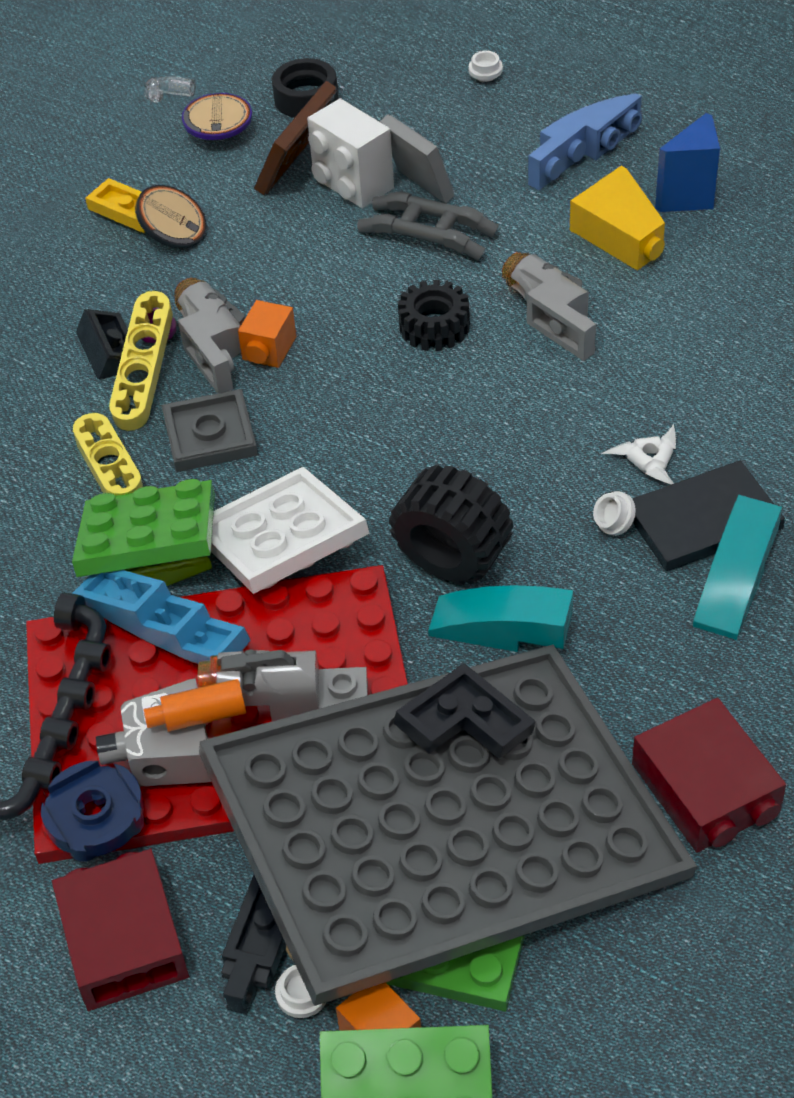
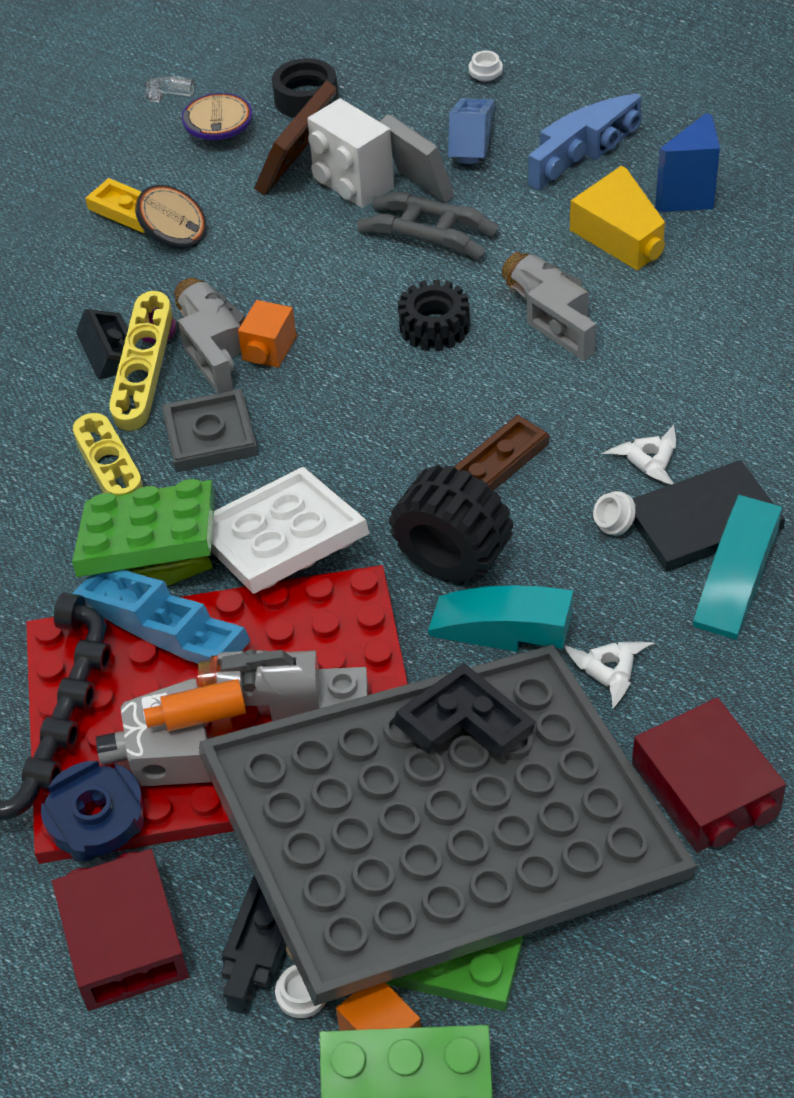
none -> medium blue slope [448,98,495,164]
none -> reddish brown tile [454,414,549,491]
none -> white piece [564,642,654,709]

